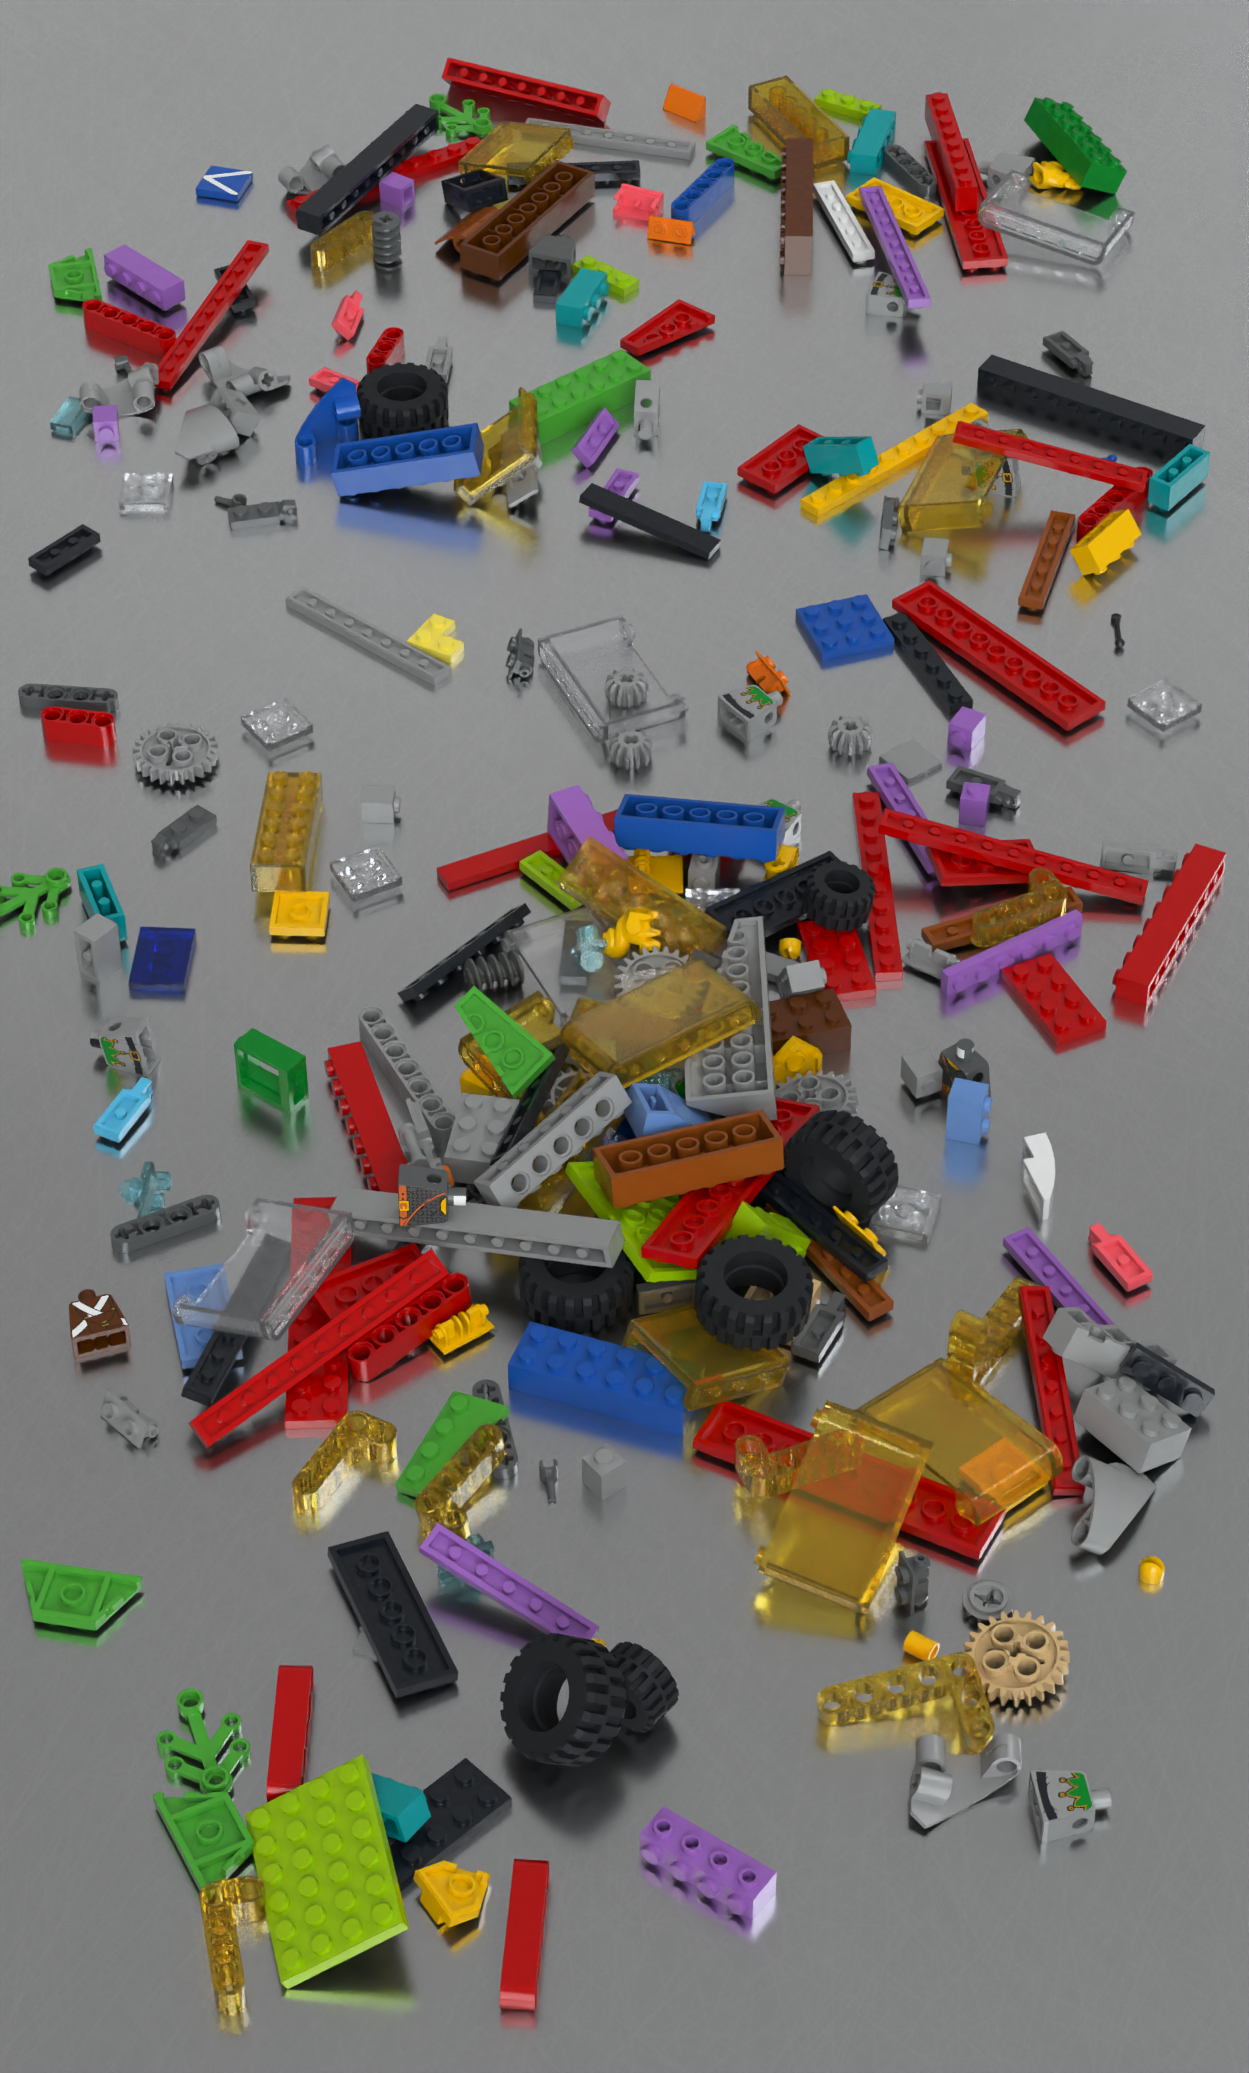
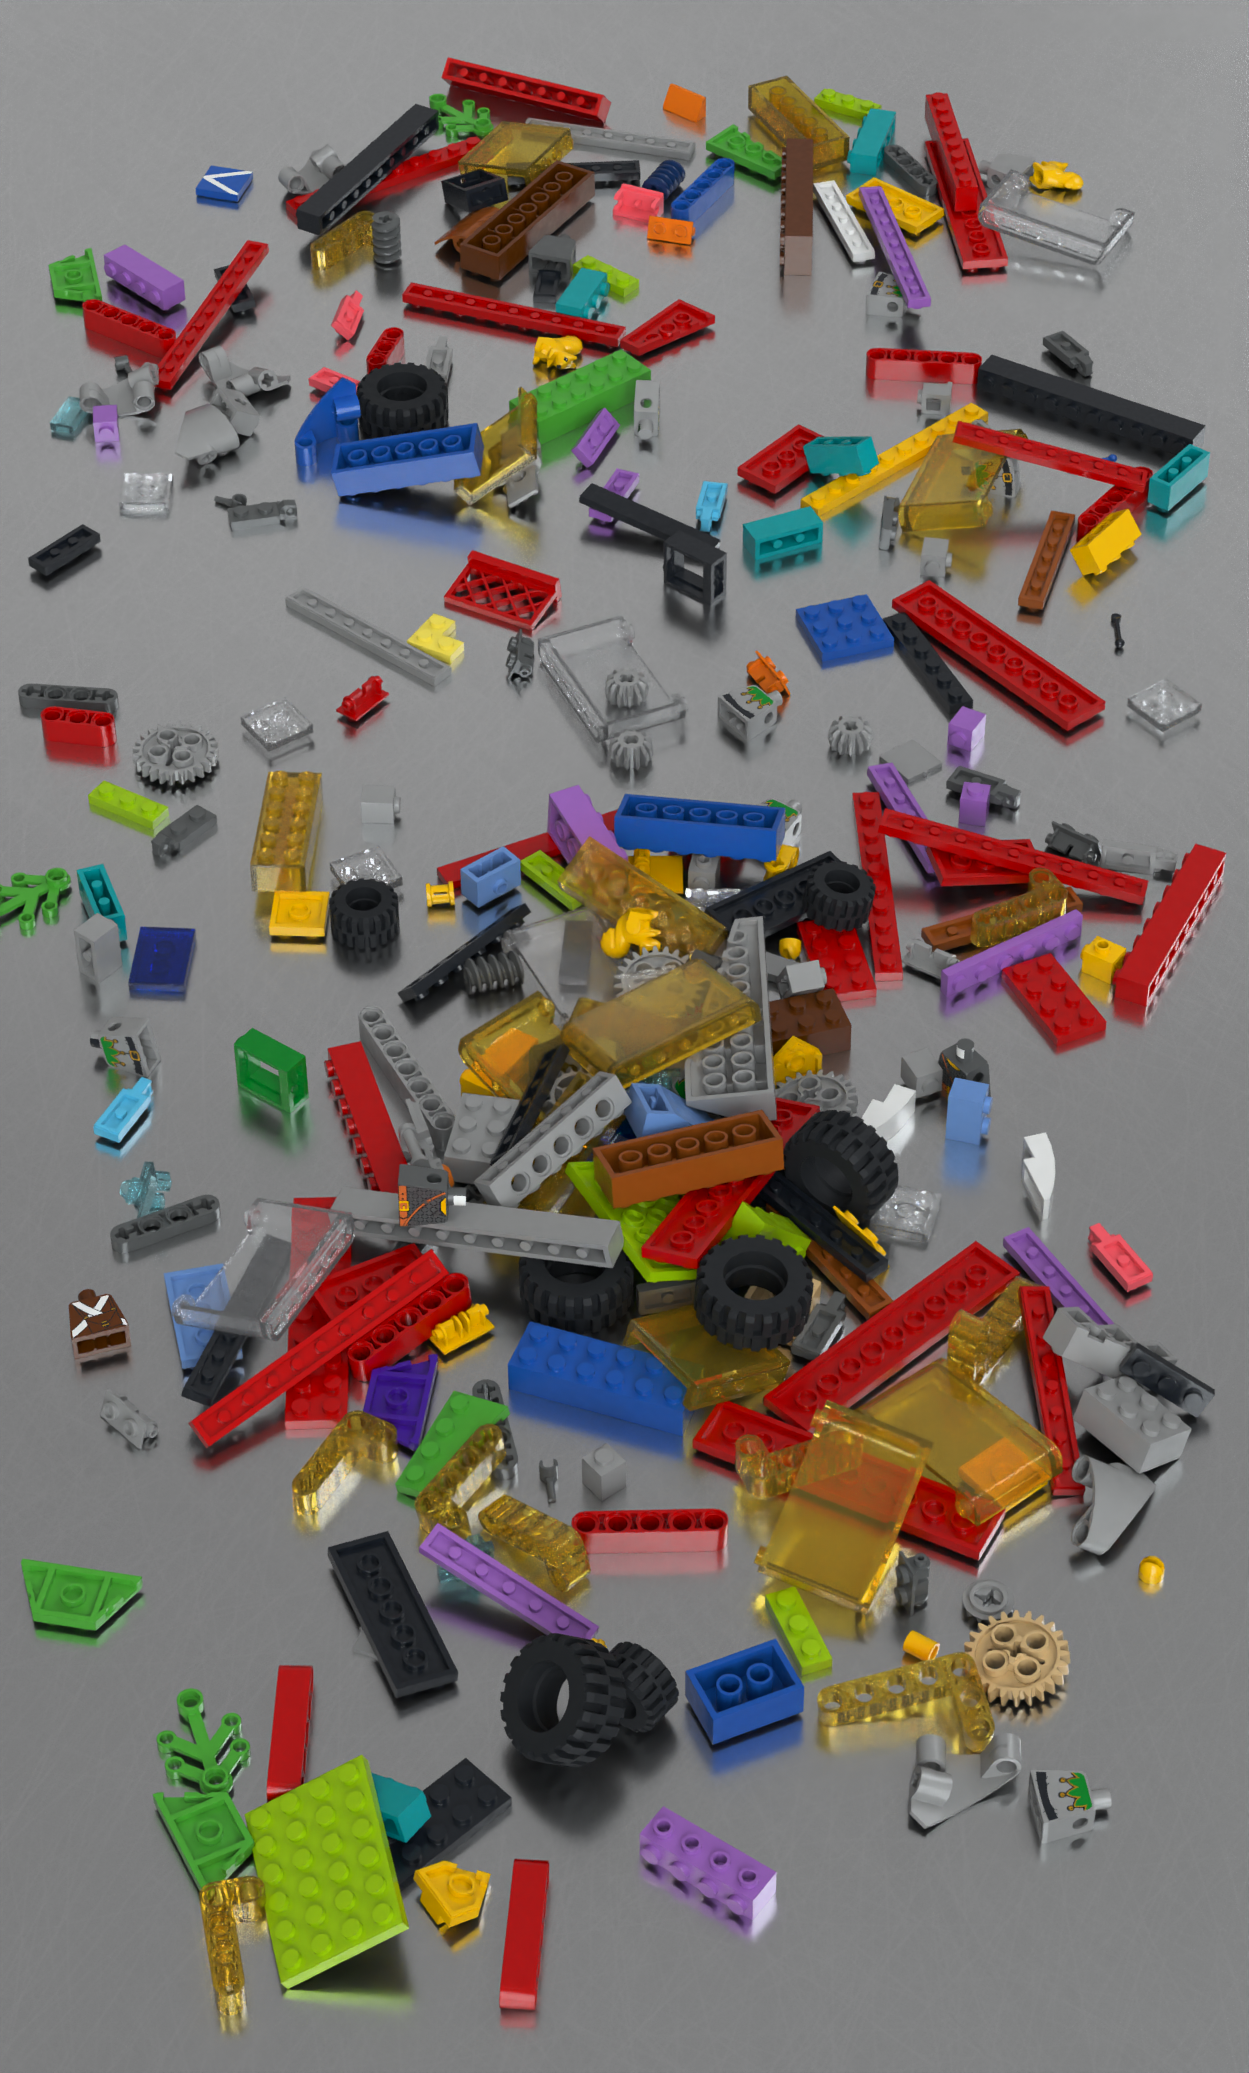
medium lavender brick [379,172,415,209] -> none
bright green wing [454,986,556,1099] -> none
clear light blue hips [572,925,607,973] -> none
green brick [1024,97,1127,194] -> none
none -> lime plate [88,781,169,830]
none -> black tyre [329,878,400,949]
none -> red hinge [336,676,389,721]
none -> dark purple wing [362,1354,438,1451]
none -> red plate [402,282,626,347]
none -> yellow bush [425,881,455,908]
none -> red fence [444,550,562,631]
none -> medium blue brick [460,846,521,908]
none -> clear yellow beam [478,1494,591,1593]
none -> yellow animal [532,336,583,369]
none -> red beam [571,1509,729,1554]
none -> dark blue piece [642,160,686,200]
none -> black window [663,530,727,605]
none -> blue brick [685,1639,804,1744]
none -> teal brick [743,506,823,560]
none -> red plate [763,1241,1020,1434]
none -> lime plate [765,1586,833,1676]
none -> white slope [861,1084,916,1141]
none -> red beam [866,348,982,384]
none -> dark grey hinge [1045,821,1102,864]
none -> yellow brick [1080,936,1126,984]

